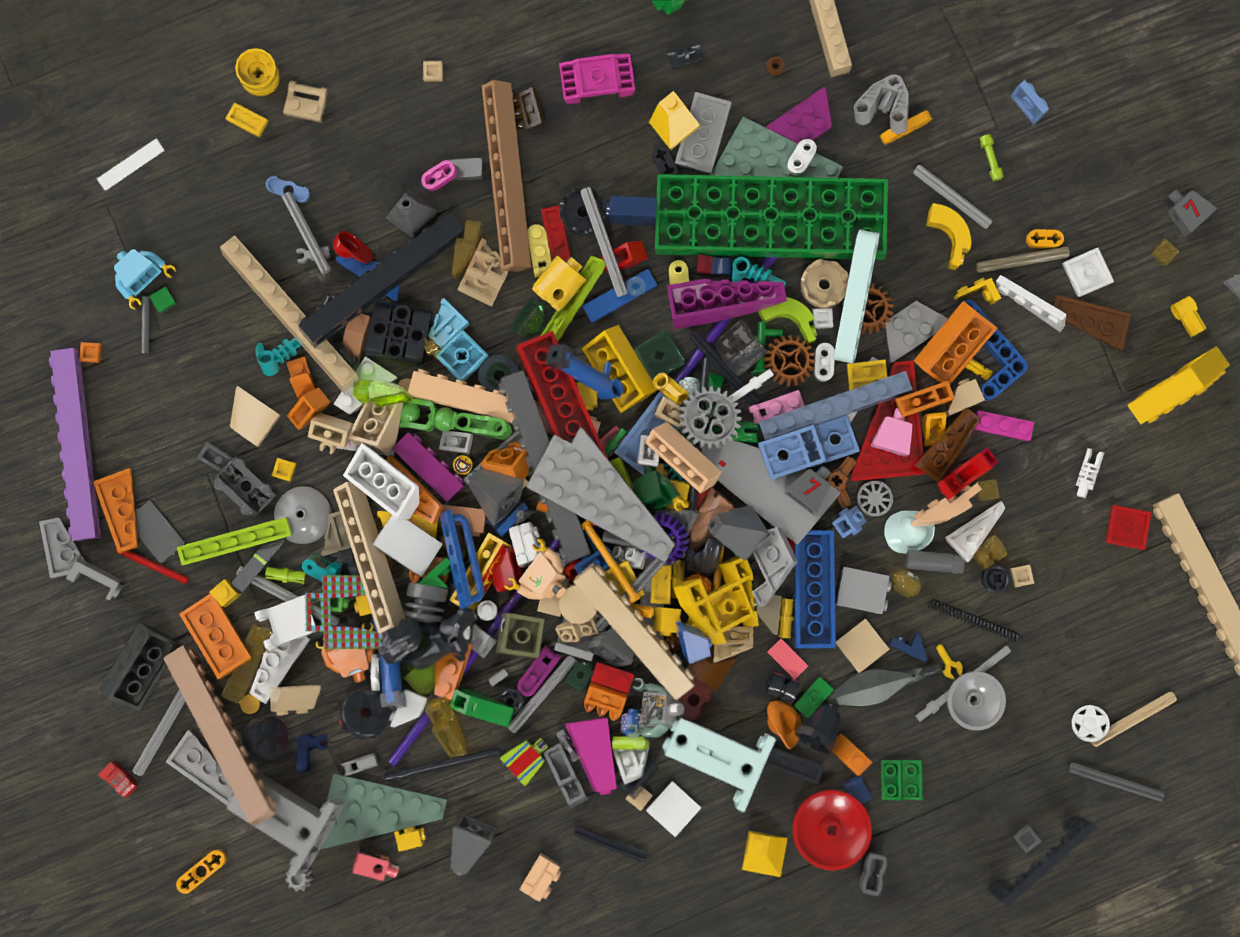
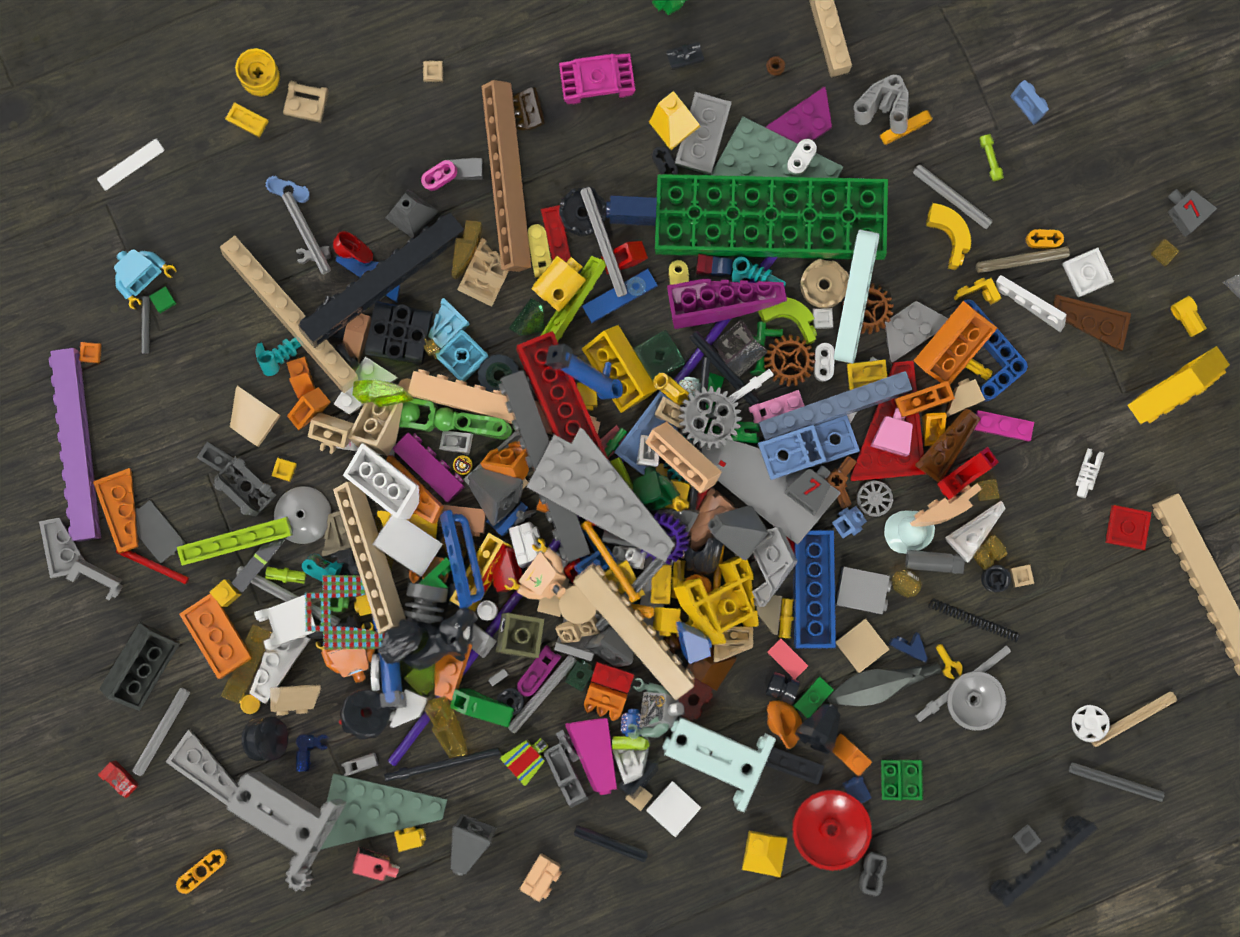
brick [163,645,277,826] -> none

